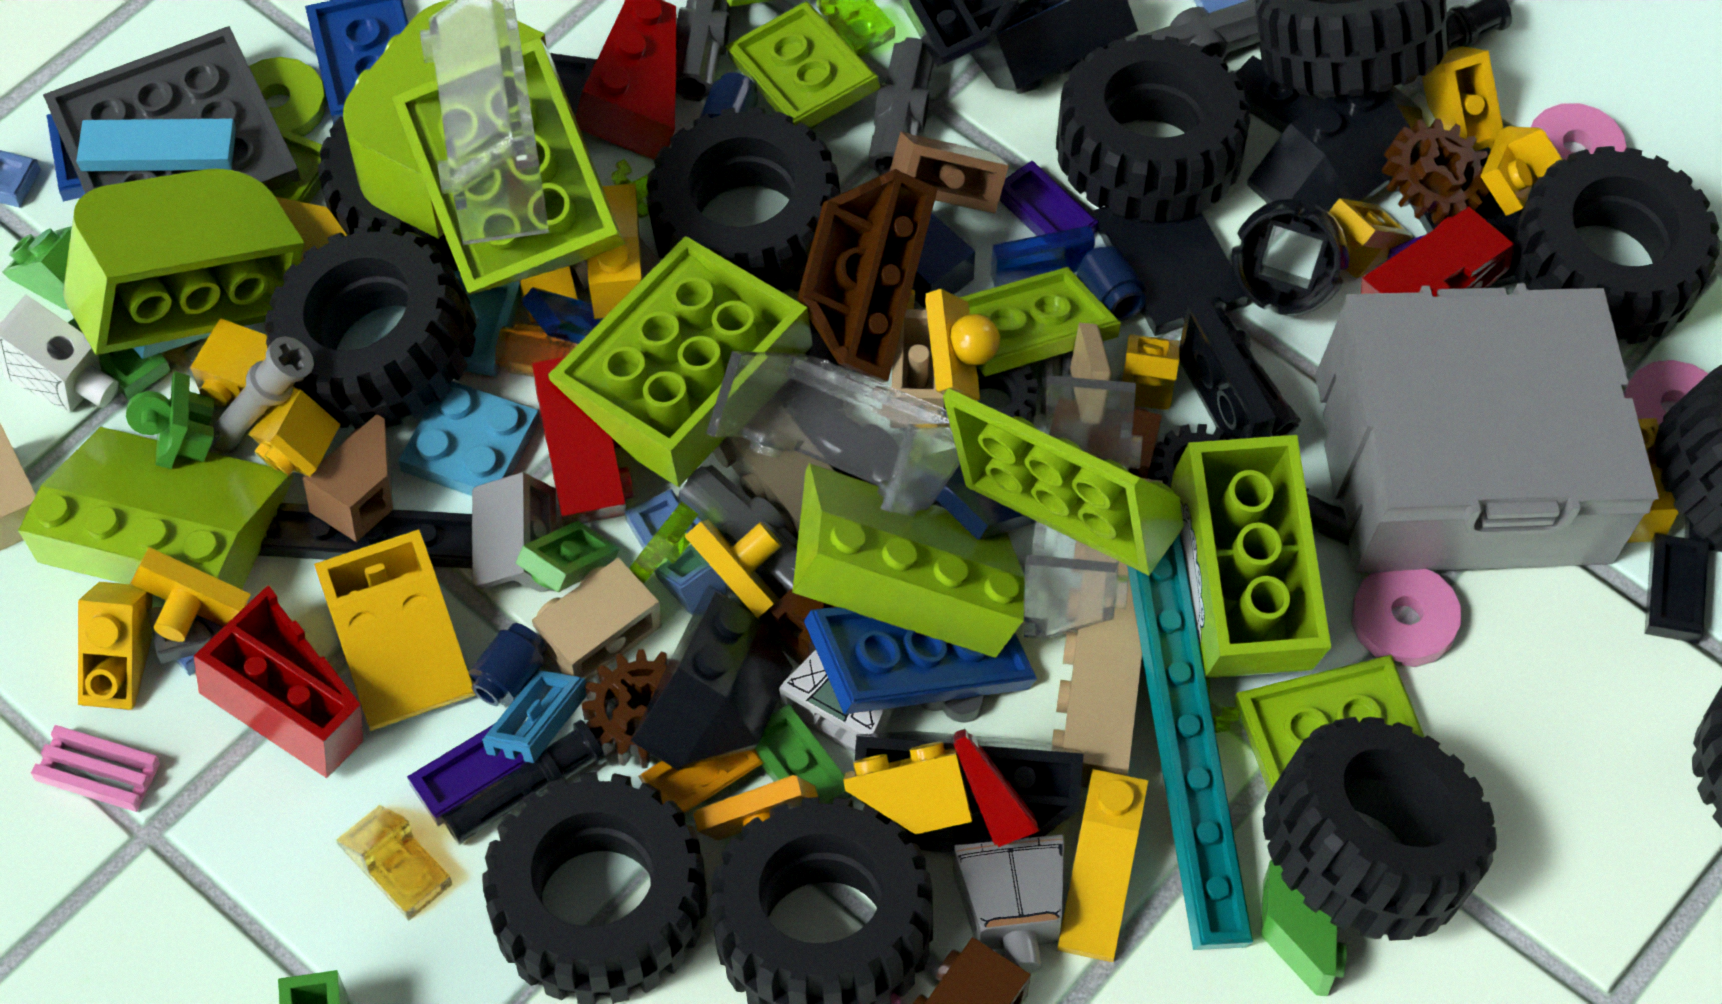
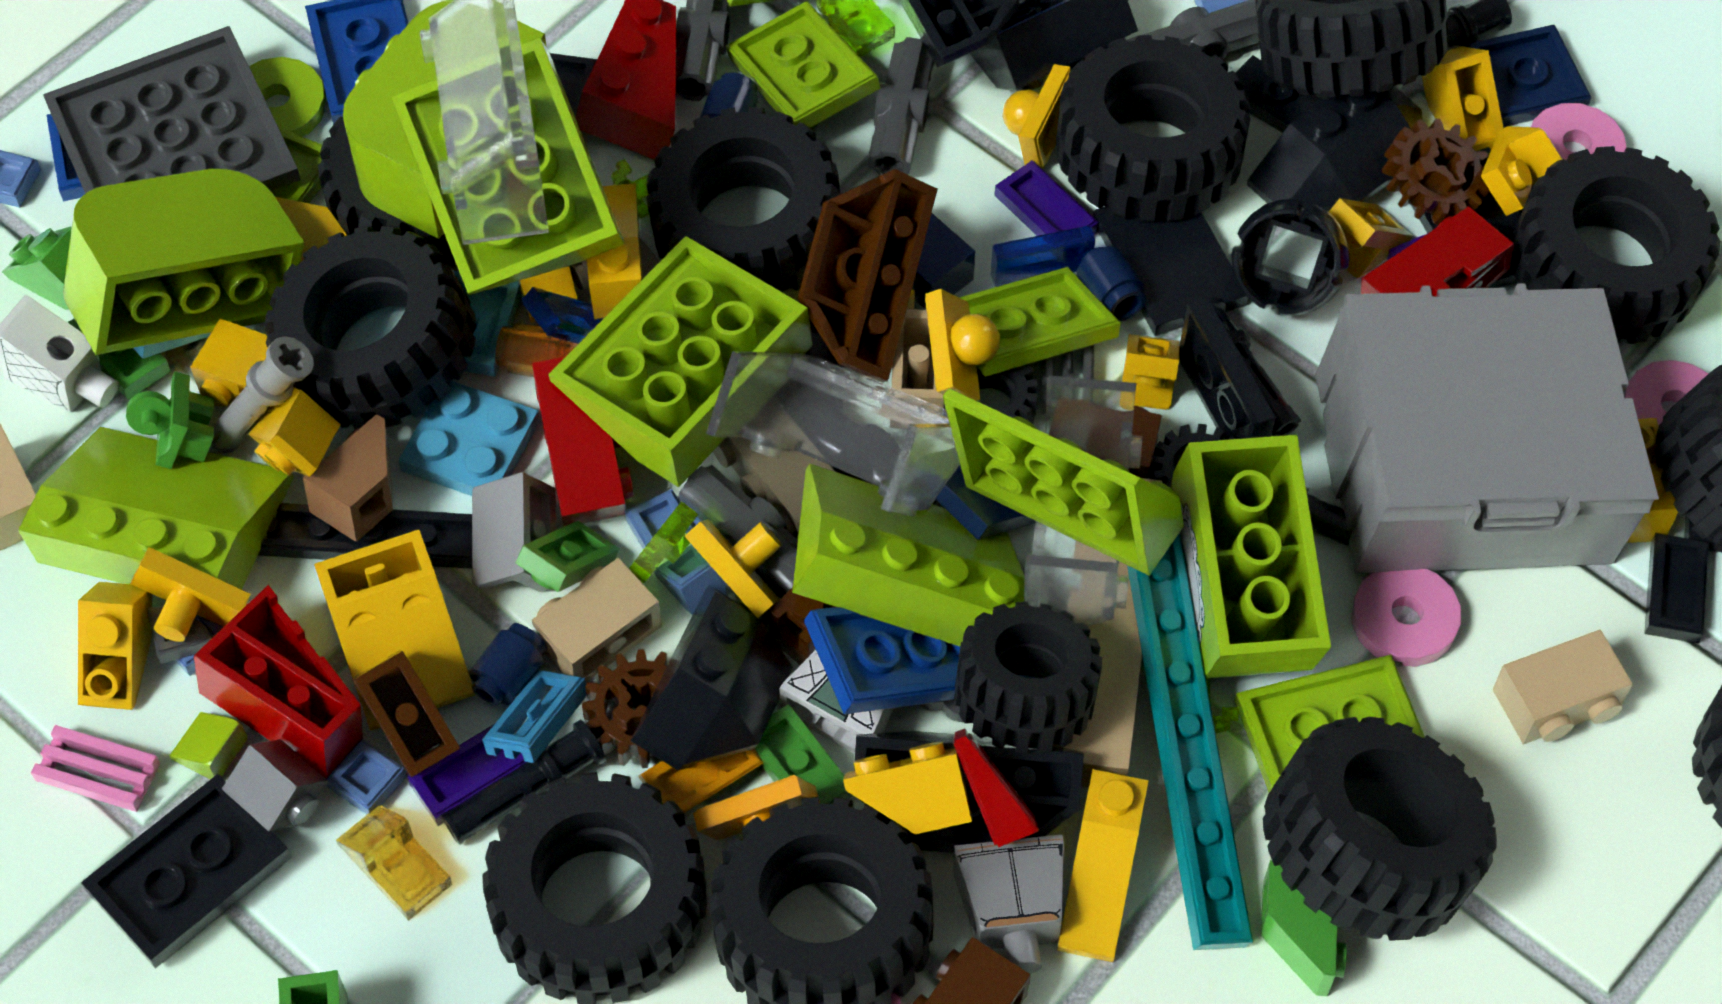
medium azure tile [76,119,236,171] -> none
medium nougat brick [890,131,1009,214] -> none
tan tile [1070,323,1112,419] -> none
none -> black plate [81,774,292,969]
none -> lime slope [169,712,248,779]
none -> brick [222,739,328,831]
none -> medium blue tile [326,739,407,818]
none -> reddish brown brick [352,650,460,778]
none -> black tyre [954,602,1102,753]
none -> yellow tile [1002,64,1071,169]
none -> dark blue tile [1464,24,1592,127]
none -> tan brick [1492,629,1633,745]

